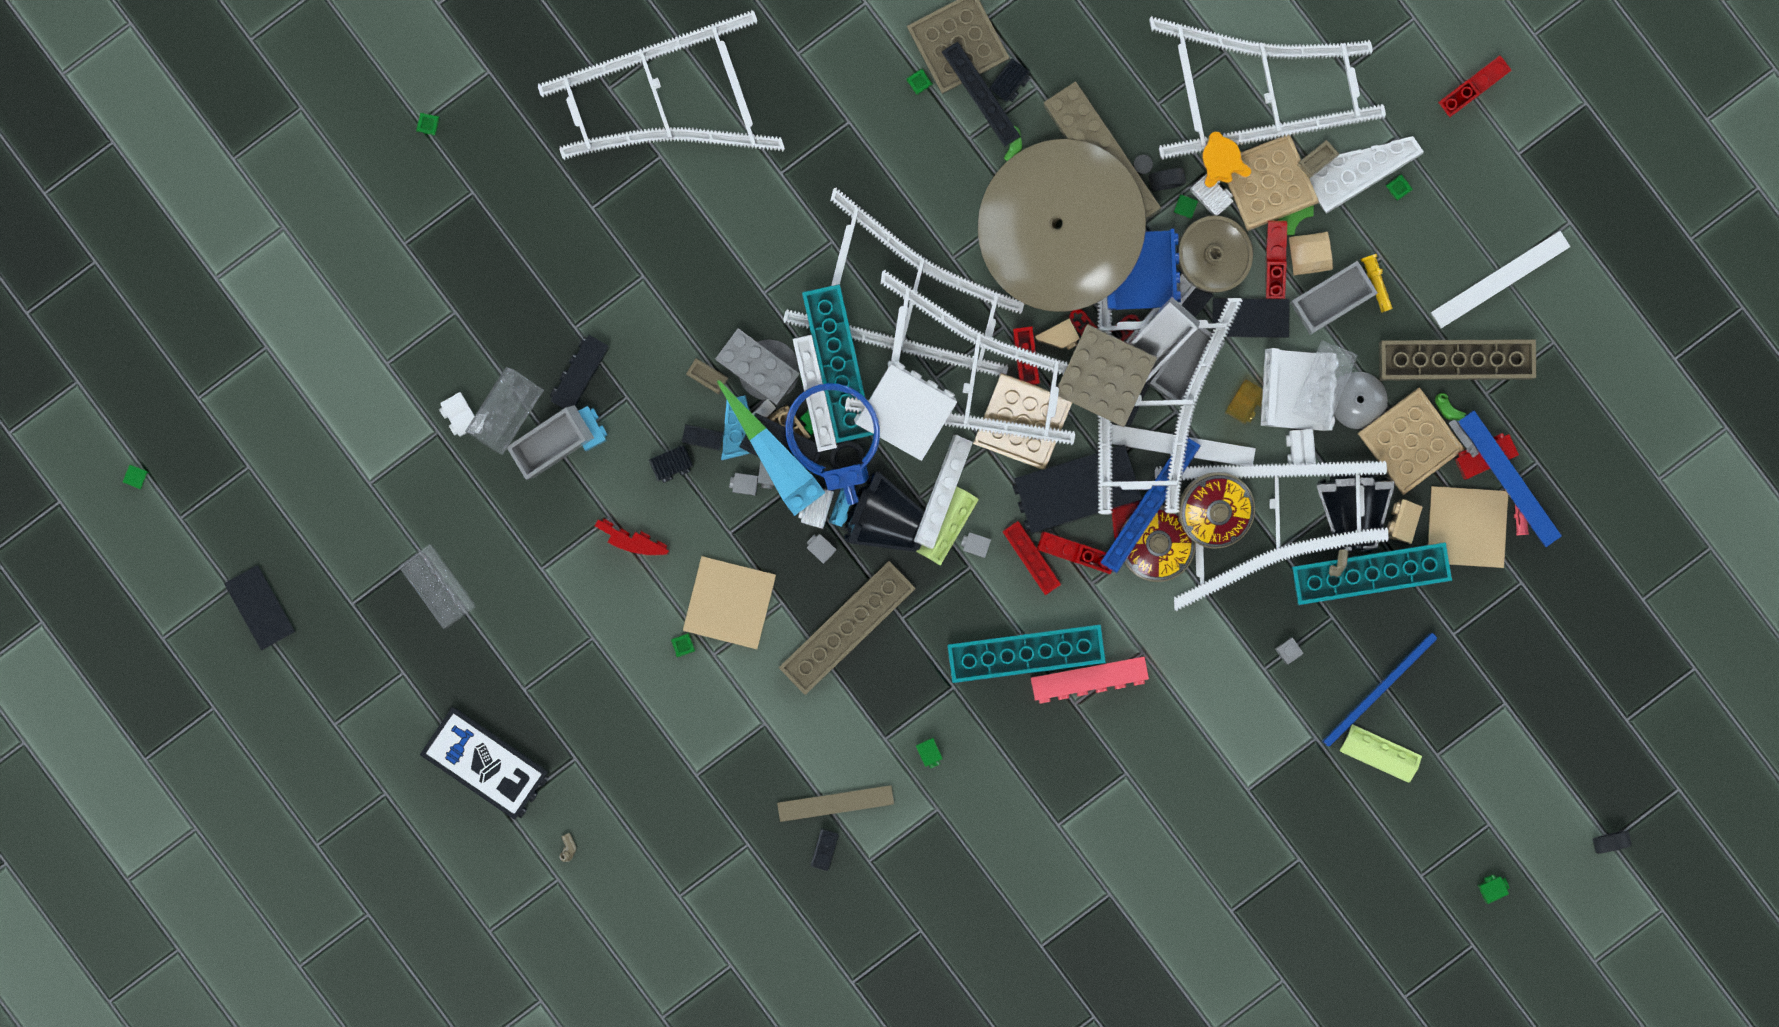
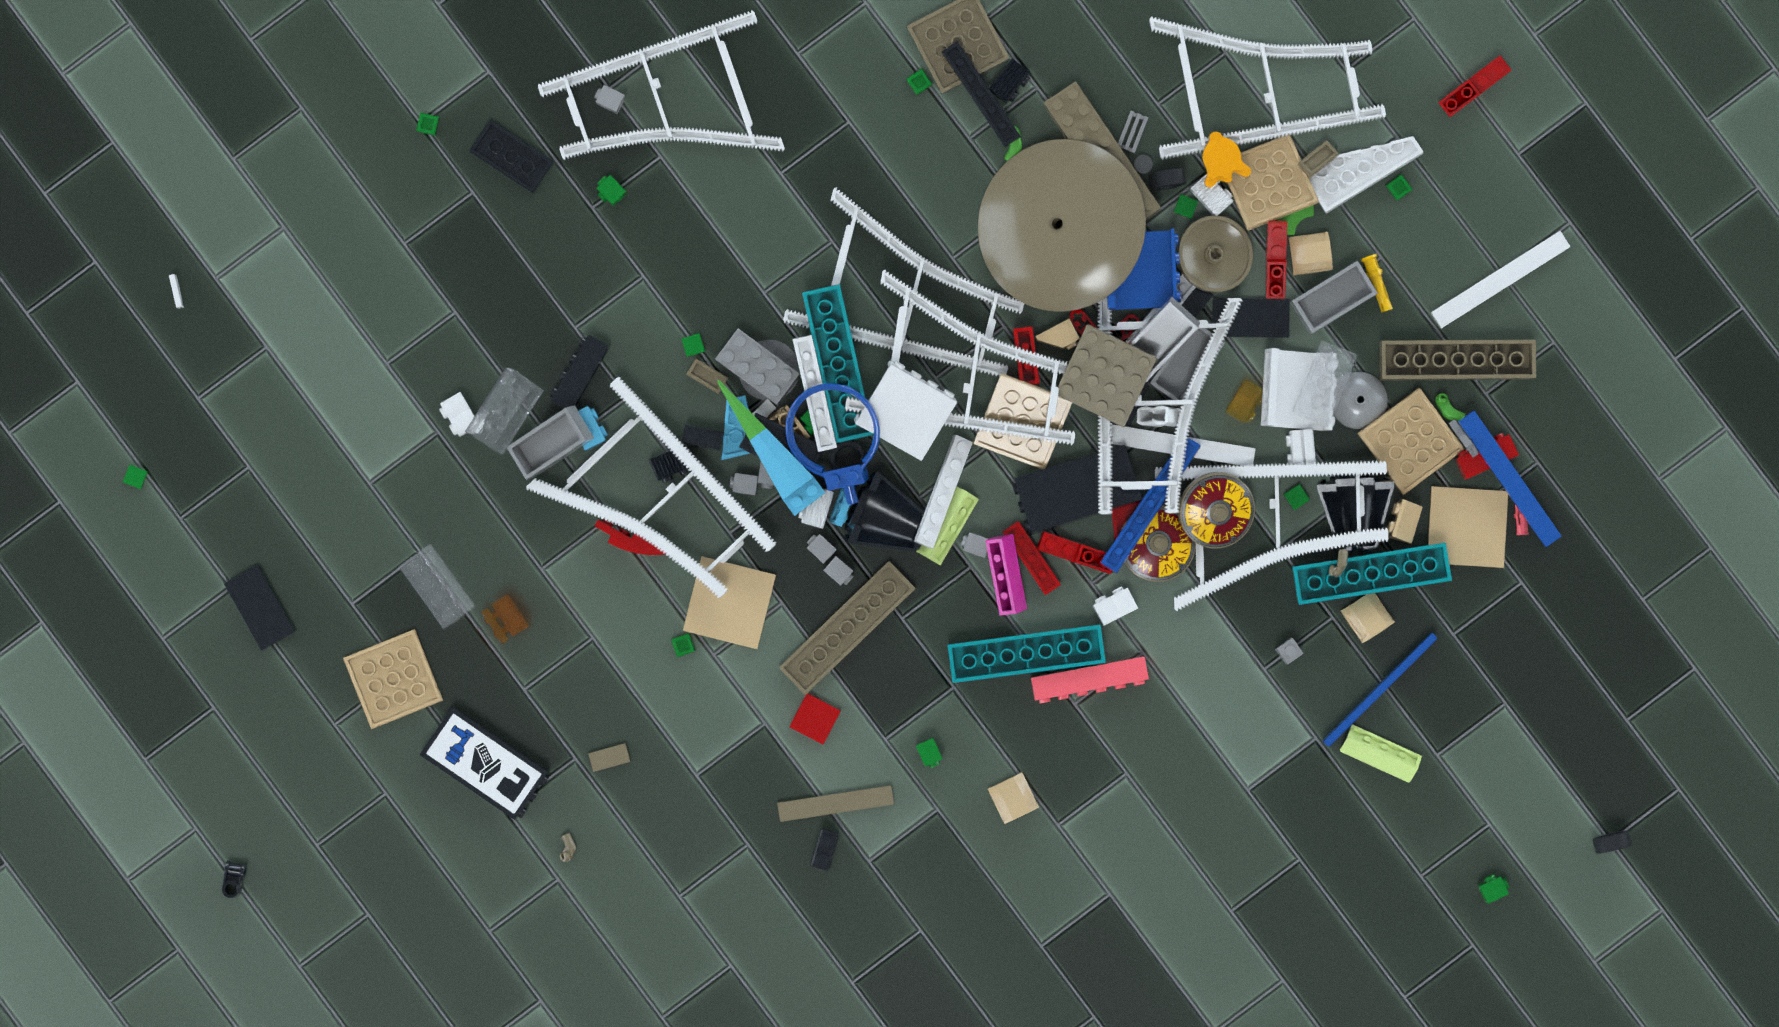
none -> white piece [169,274,184,309]
none -> black piece [222,860,247,898]
none -> tan tile [343,629,443,729]
none -> black tile [469,120,554,193]
none -> clear orange brick [481,594,531,644]
none -> white piece [526,377,776,598]
none -> dark tan tile [588,743,631,772]
none -> light grey brick [594,85,626,114]
none -> green brick [597,175,627,207]
none -> green tile [681,333,705,357]
none -> red tile [789,693,841,745]
none -> light grey brick [823,556,854,586]
none -> dark pink brick [985,534,1027,616]
none -> tan slope [988,772,1039,824]
none -> white brick [1093,587,1138,626]
none -> light grey tile [1118,111,1148,153]
none -> white brick [1137,406,1181,427]
none -> green tile [1283,484,1310,511]
none -> tan slope [1341,593,1395,643]

